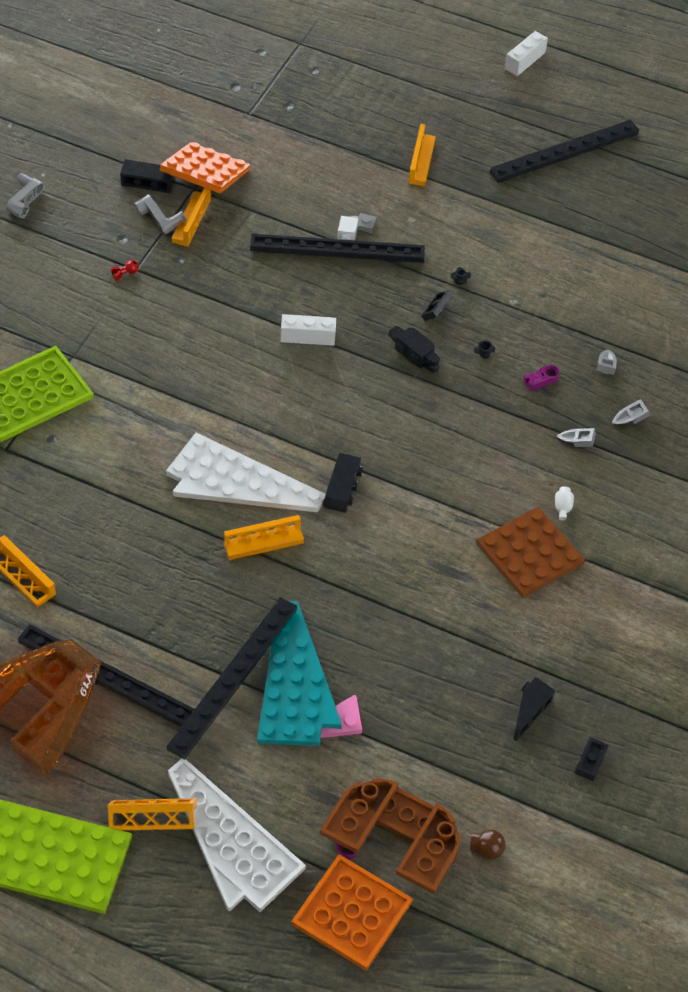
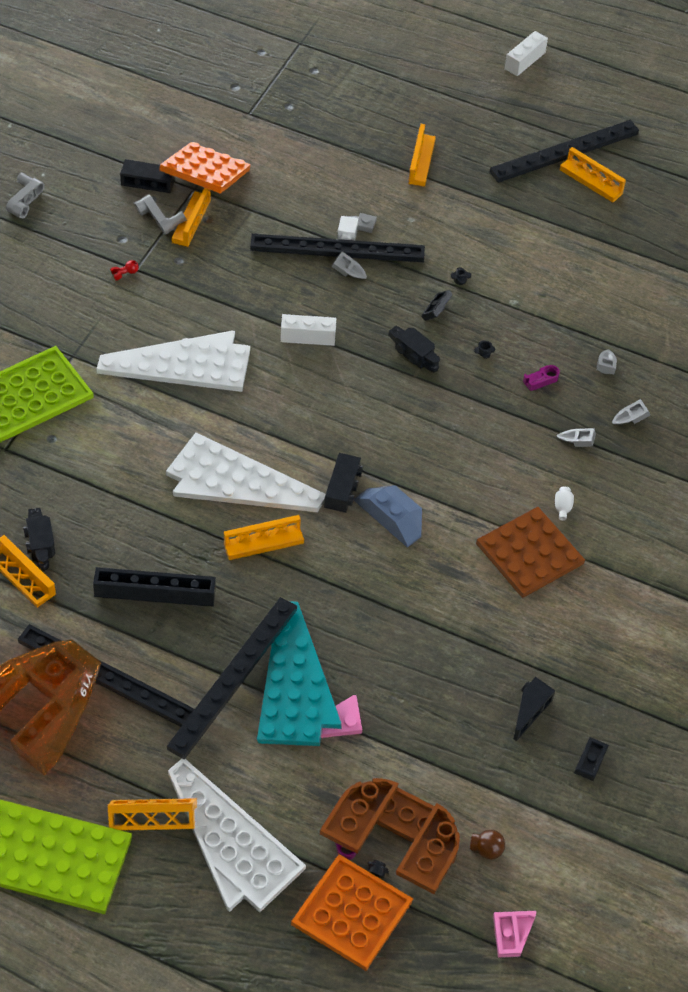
none -> black hinge [23,508,55,571]
none -> black brick [93,567,216,607]
none -> white wing [97,331,250,392]
none -> light grey plate [332,252,367,279]
none -> sand blue wedge [354,485,422,547]
none -> black plate [367,860,389,878]
none -> bright pink wing [493,911,536,958]
none -> light orange fence [560,147,626,203]

